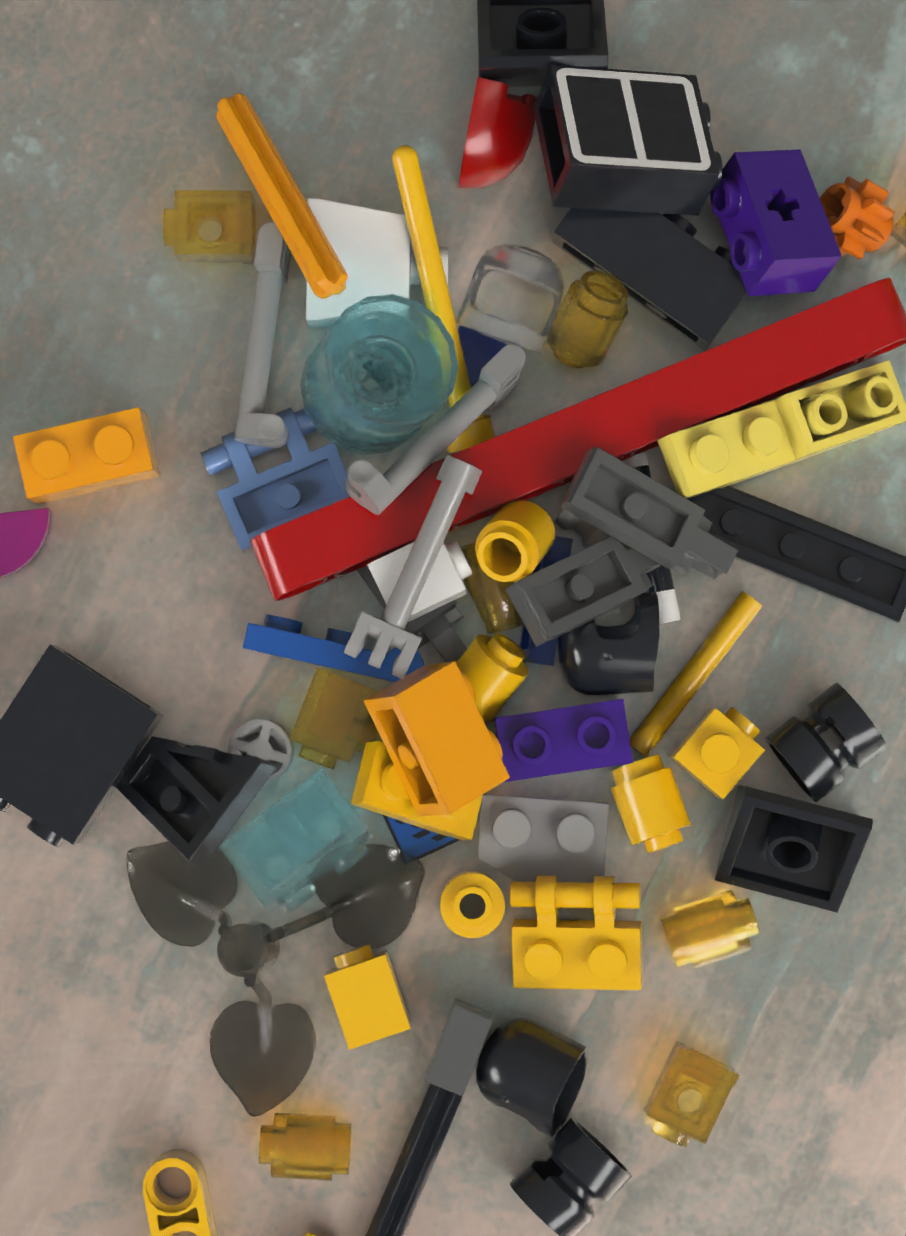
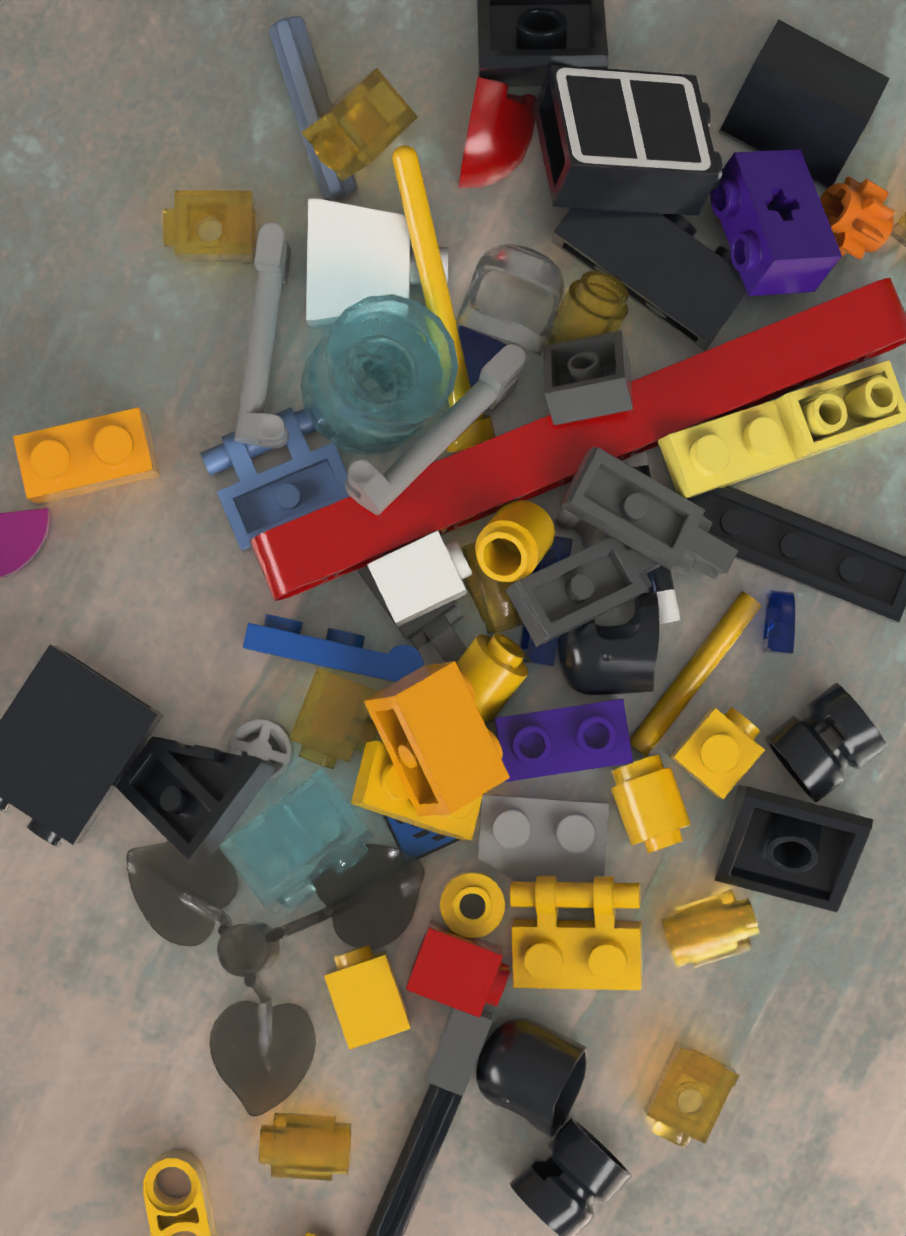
light orange axle [216,93,348,299] -> none
light grey hinge [344,455,482,680] -> none
none -> sand blue axle [269,16,357,201]
none -> clear yellow brick [301,68,418,182]
none -> red brick [406,919,510,1018]
none -> dark grey piece [543,330,633,425]
none -> black slope [719,19,890,189]
none -> clear blue tile [762,590,795,655]

